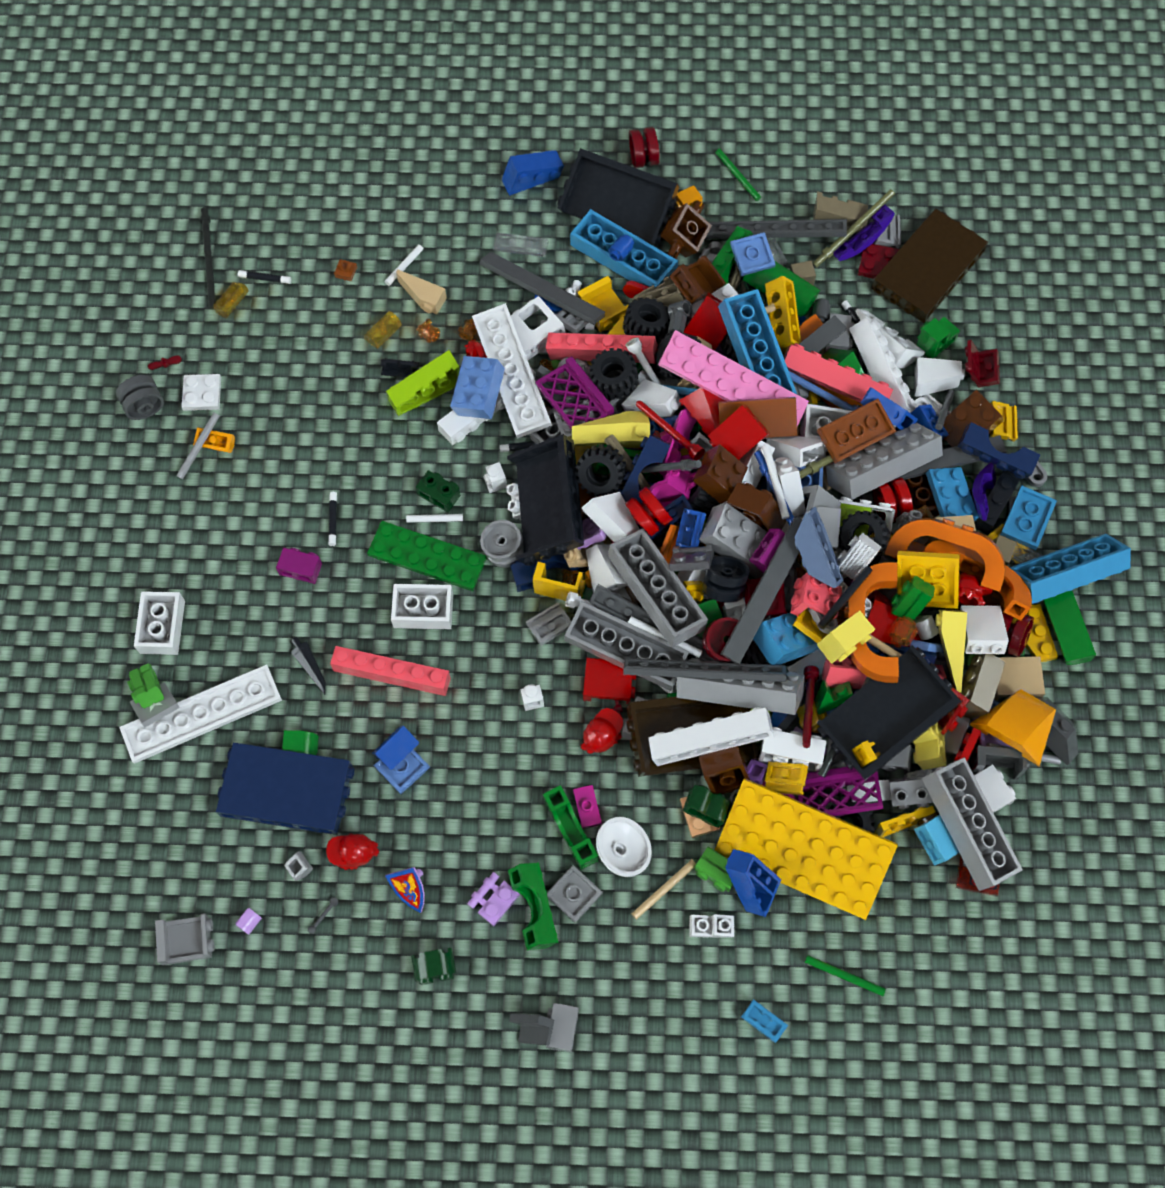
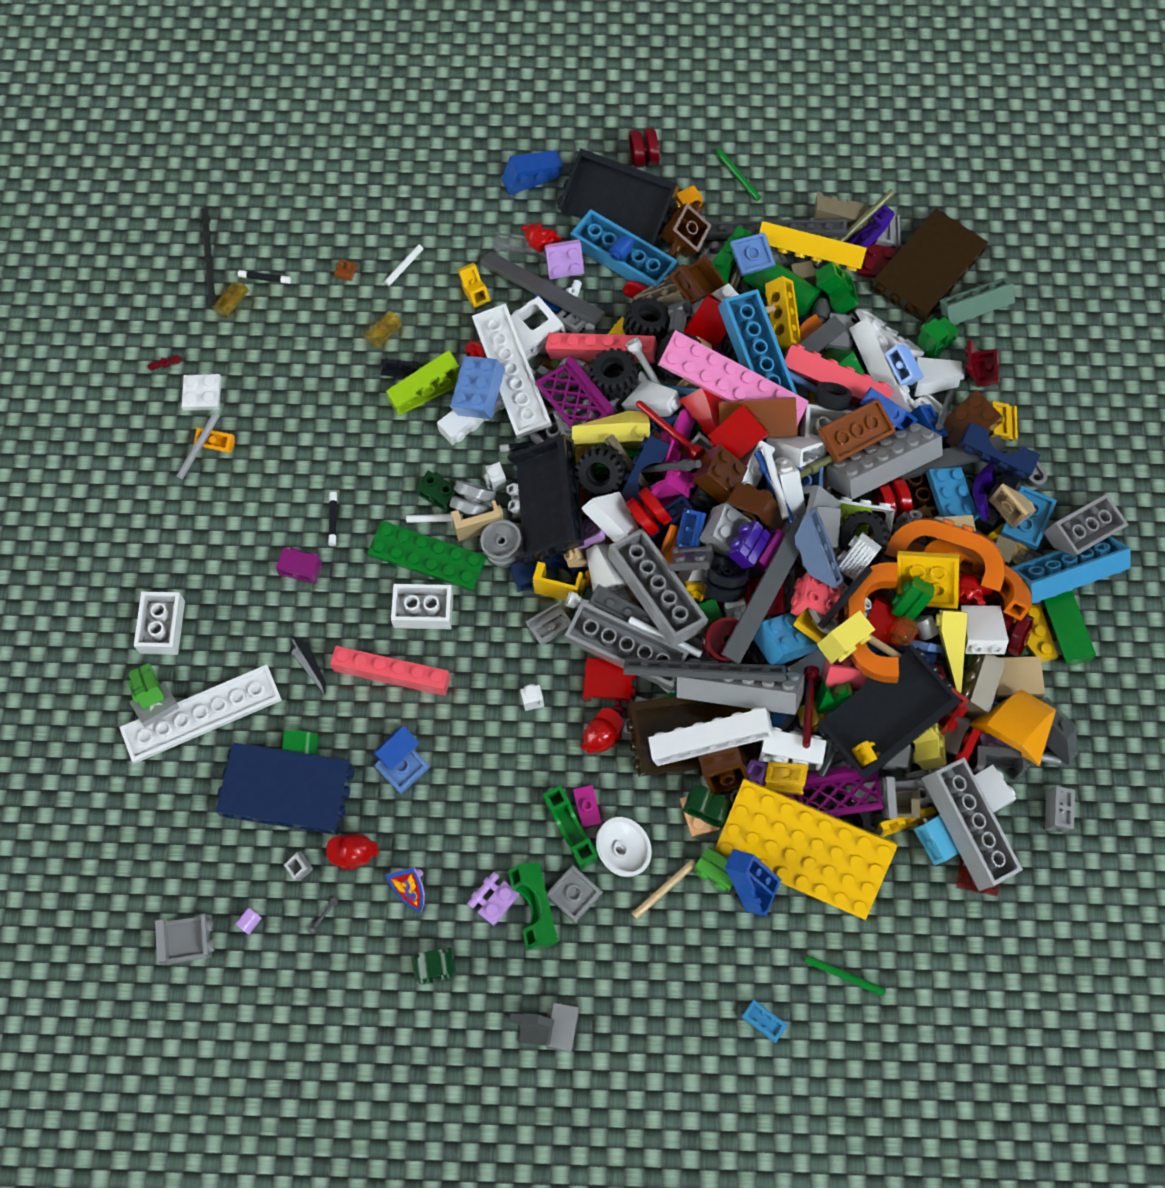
dark grey wheel [116,375,164,420] -> none
tan slope [396,270,447,315] -> none
clear orange brick [417,318,440,343] -> none
clear orange brick [458,319,478,342] -> none
clear orange brick [561,569,579,586] -> none
yellow panel [578,276,629,333] -> none
white slope [690,914,734,938] -> none
none -> light grey wheel [449,480,496,516]
none -> tan panel [451,500,504,542]
none -> yellow brick [457,262,491,308]
none -> red hair [520,222,563,252]
none -> lavender plate [545,239,584,279]
none -> dark purple brick [728,521,771,569]
none -> yellow brick [759,221,867,272]
none -> green brick [814,261,860,315]
none -> black tyre [814,382,852,411]
none -> light grey tile [879,777,898,819]
none -> light blue brick [884,344,924,385]
none -> dark tan panel [896,790,920,818]
none -> sand green brick [939,277,1015,325]
none -> tan slope [989,484,1036,529]
none -> light grey slope [1043,494,1129,556]
none -> light grey hinge [1045,786,1075,832]

